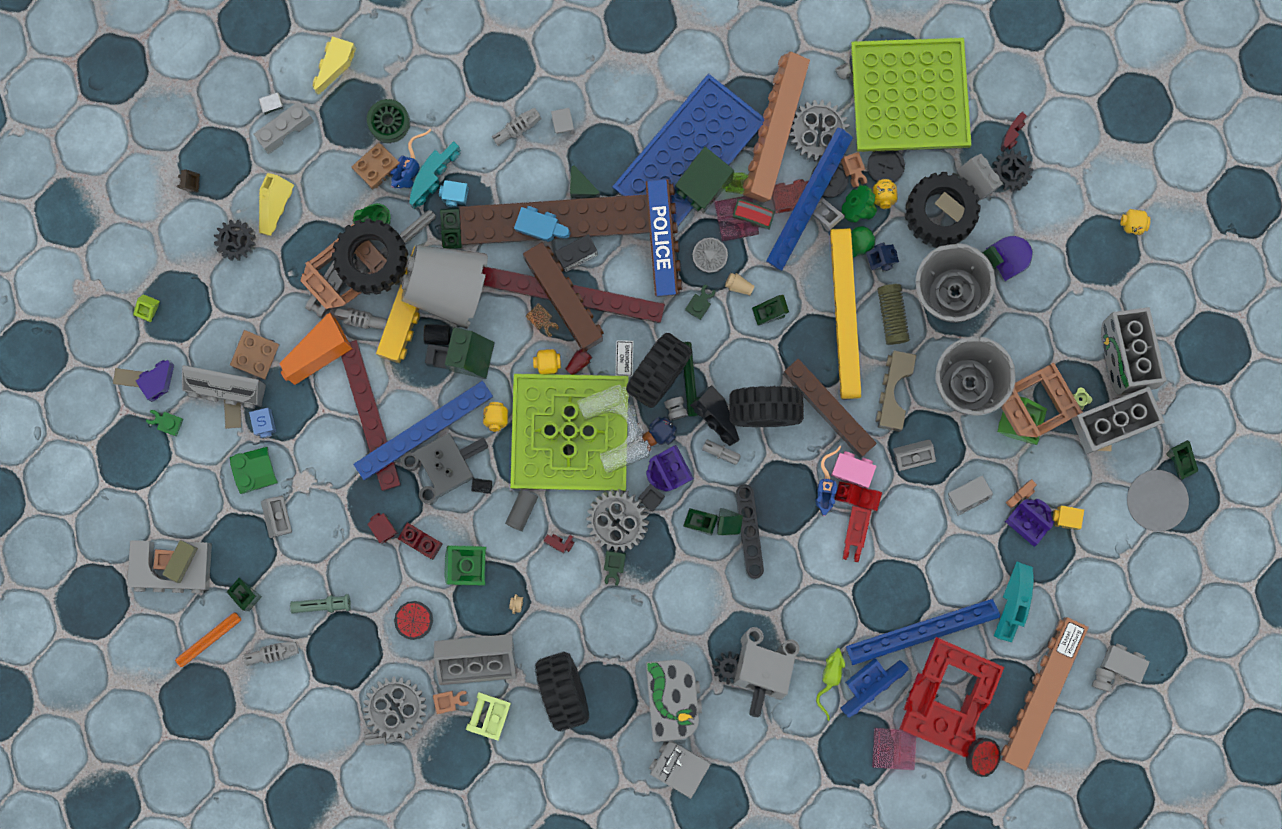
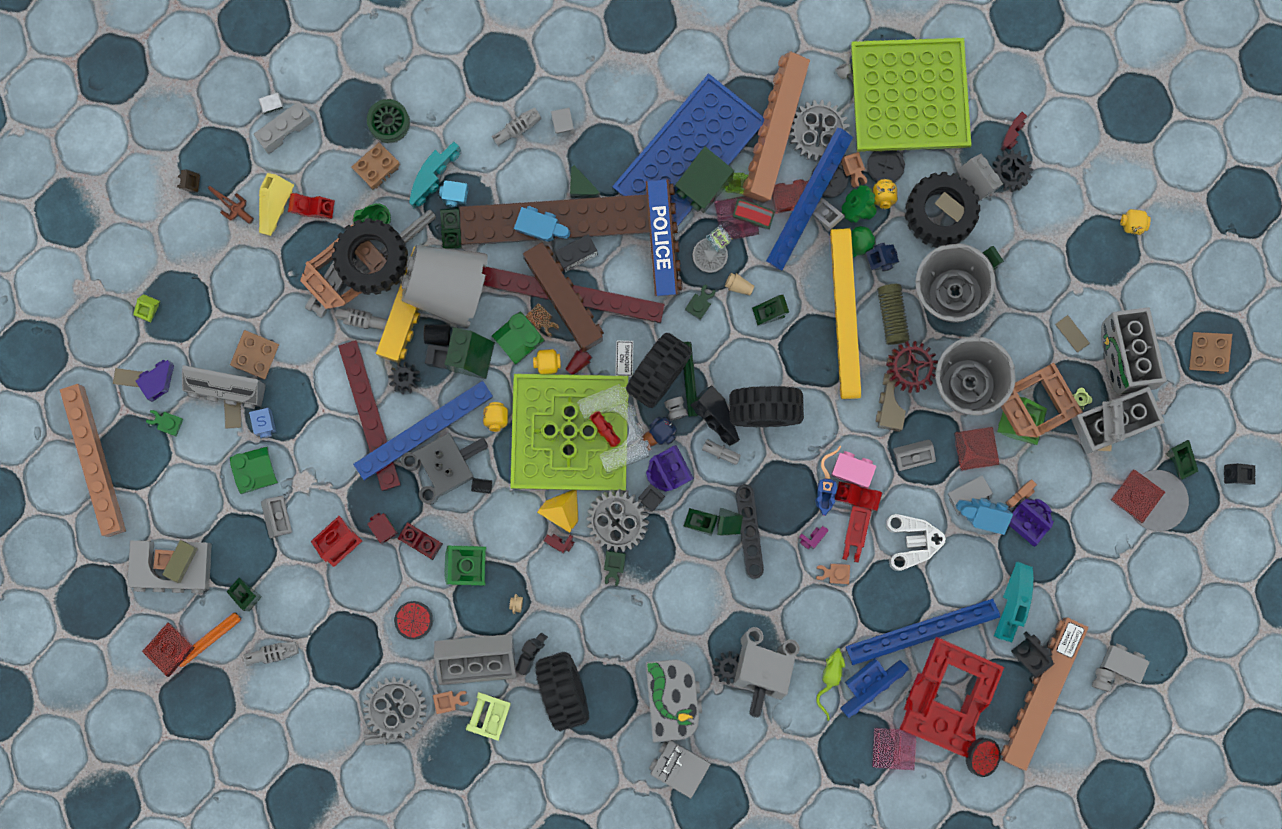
black gear [214,219,256,261] -> none
orange slope [279,313,352,385] -> none
sand green pin [290,594,351,614] -> none
light yellow slope [313,36,356,94] -> none
blue animal [391,129,431,188] -> none
dark grey pin [505,489,538,532] -> none
reddish brown brick [783,359,877,459] -> none
dark purple slope [986,236,1033,281] -> none
yellow brick [1053,506,1084,530] -> none
none -> nougat brick [59,384,126,537]
none -> clear red tile [142,622,195,677]
none -> copper piece [208,186,254,224]
none -> red slope [288,193,335,219]
none -> red bracket [311,515,362,567]
none -> black gear [388,362,421,395]
none -> green slope [491,311,545,365]
none -> black bar [516,633,548,675]
none -> yellow slope [537,490,578,533]
none -> red pin [590,411,621,447]
none -> clear light blue tile [706,225,733,252]
none -> magenta bracket [798,526,829,550]
none -> nougat plate [816,564,850,584]
none -> white connector [885,514,946,571]
none -> dark red gear [886,341,938,393]
none -> clear red tile [954,427,999,471]
none -> dark azure hinge [956,498,1013,535]
none -> black bracket [1011,631,1054,678]
none -> dark tan sticker [1055,315,1090,353]
none -> light grey hinge [1102,400,1125,441]
none -> clear red tile [1110,469,1165,523]
none -> medium nougat hinge [1189,332,1233,374]
none -> black bracket [1224,463,1256,485]

